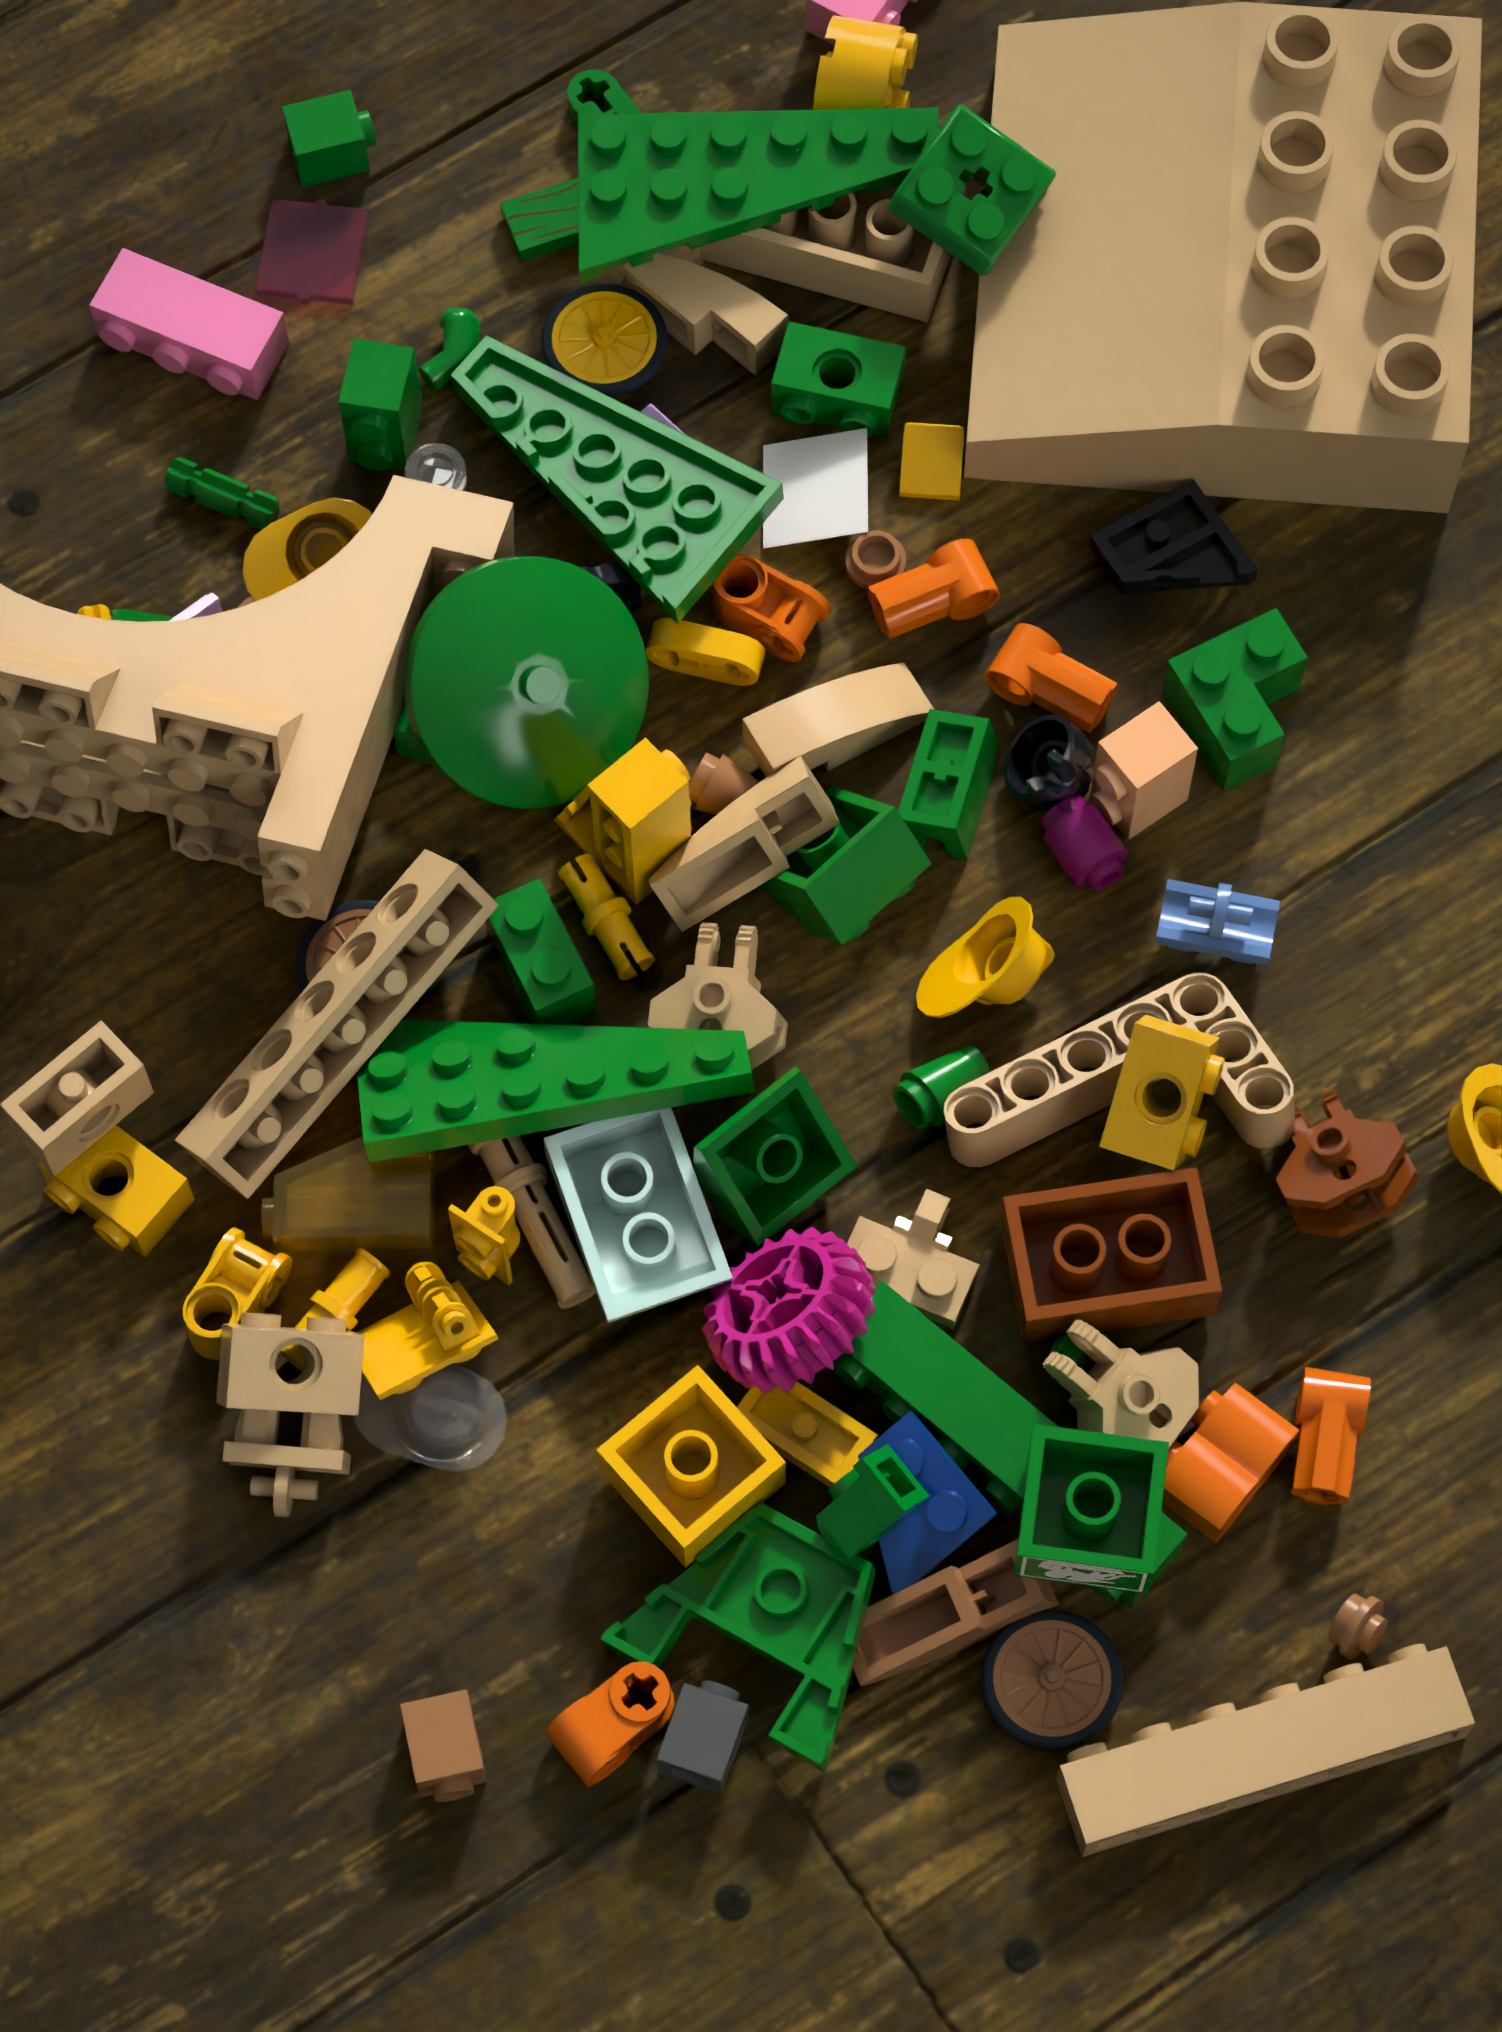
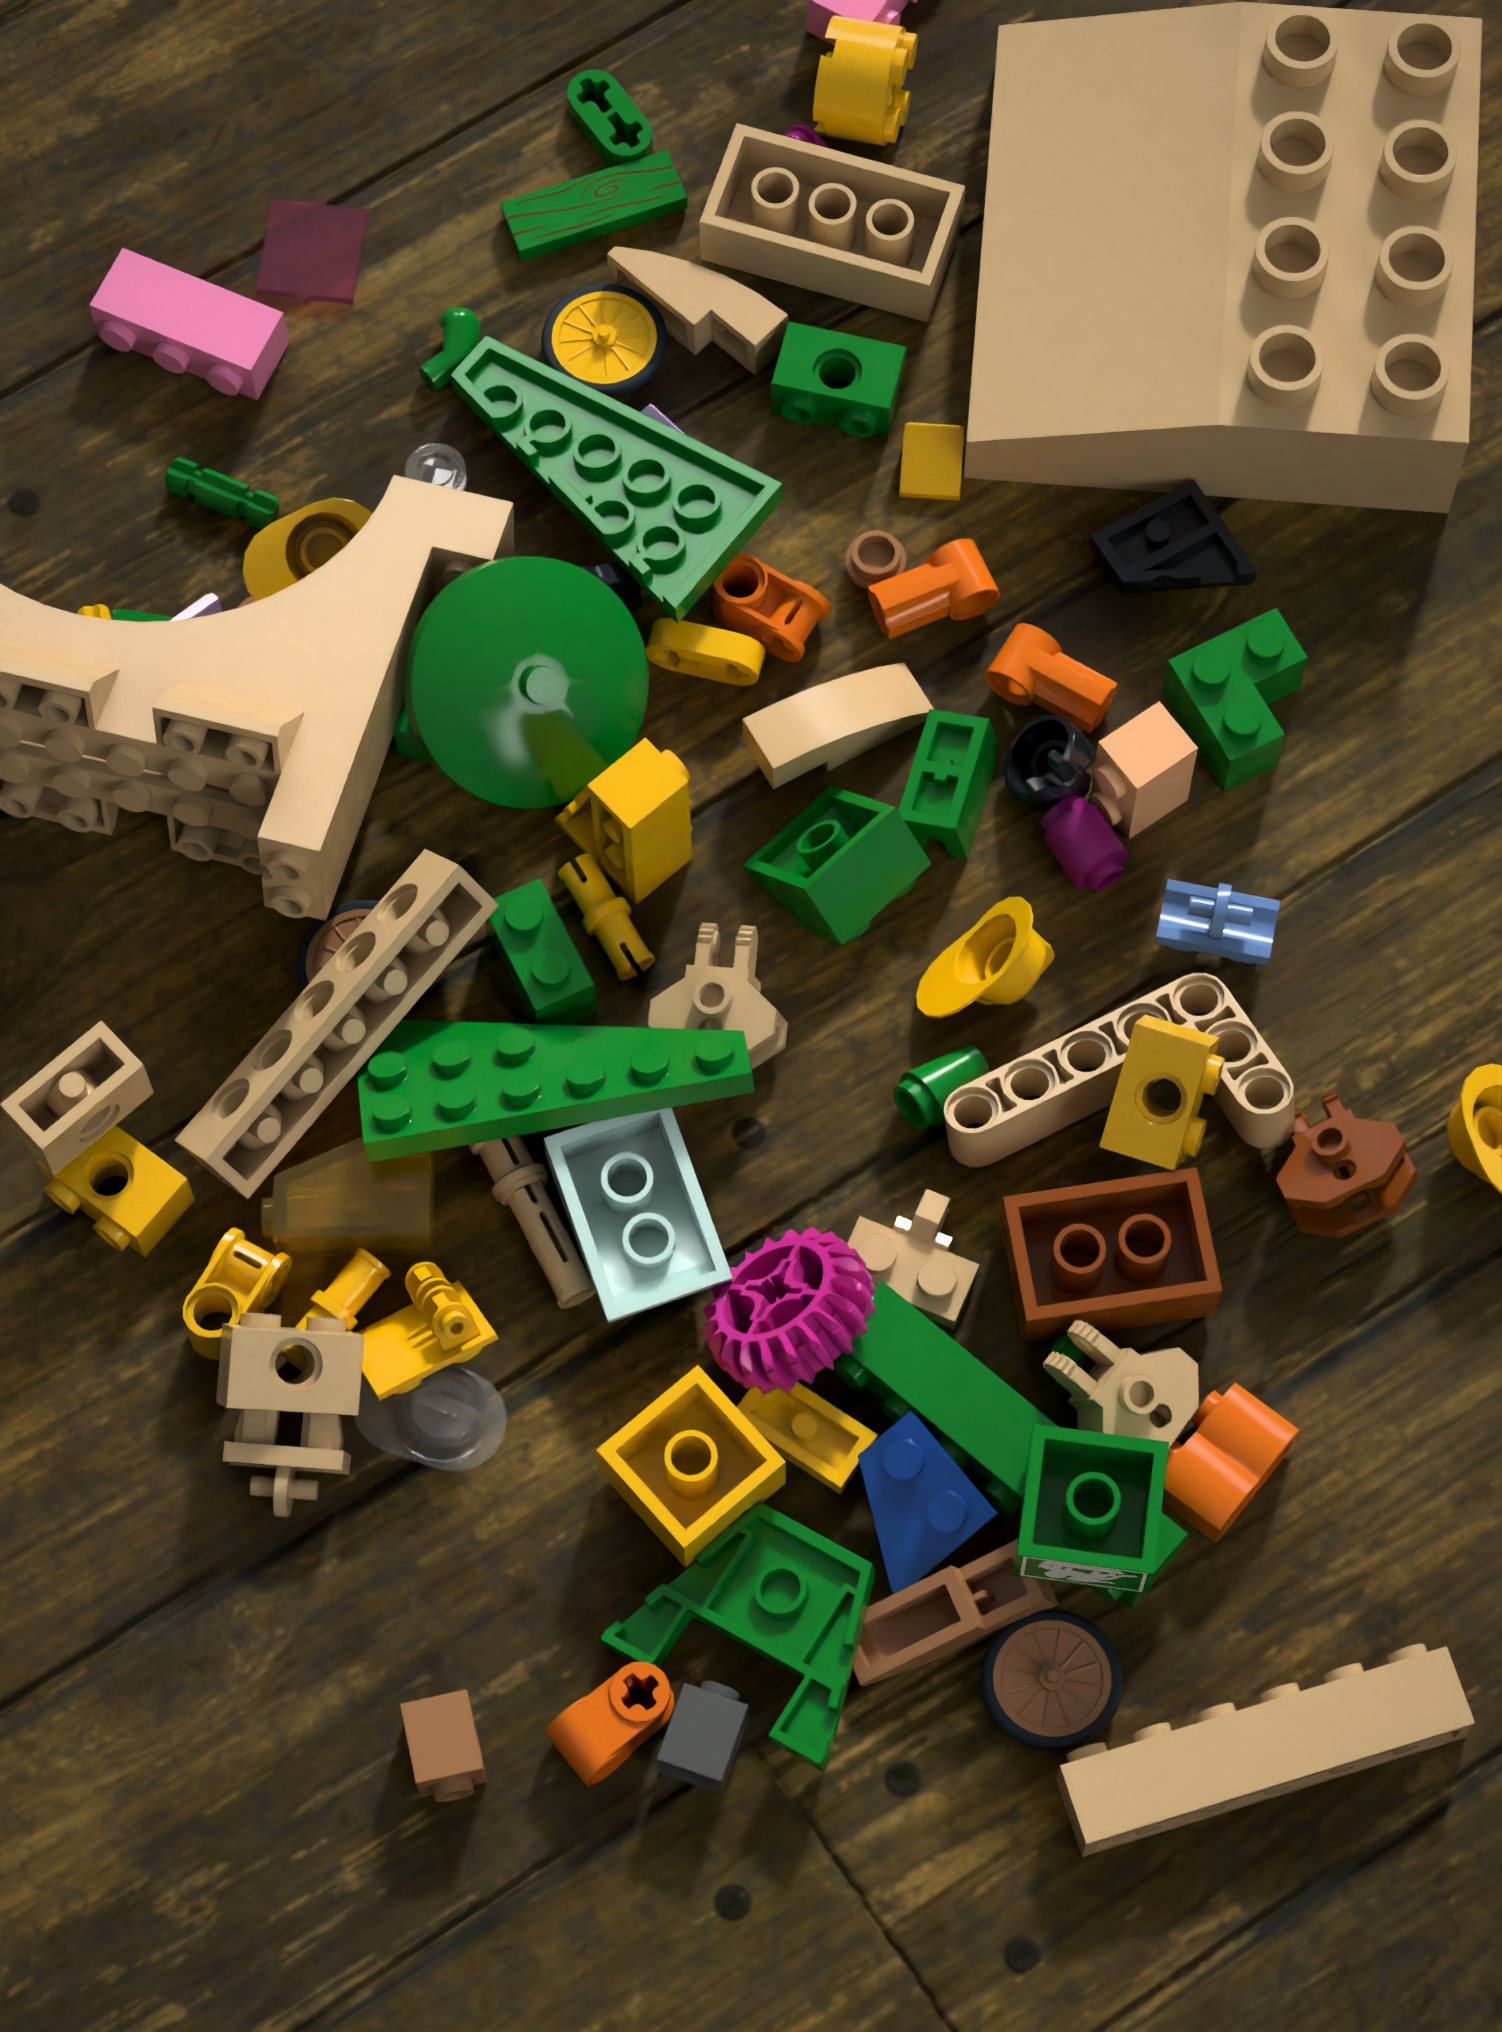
green brick [282,90,377,187] -> none
green brick [338,338,423,471] -> none
yellow hinge [448,1186,521,1285] -> none
green wing [578,107,939,284] -> none
tan slope [648,755,840,932] -> none
medium nougat cone [689,752,759,815] -> none
green slope [693,1067,857,1246] -> none
white sticker [763,428,868,549] -> none
green brick [815,1444,930,1559] -> none
green brick [888,104,1056,276] -> none
orange piece [1291,1367,1371,1505] -> none
medium nougat plate [1328,1593,1388,1660] -> none

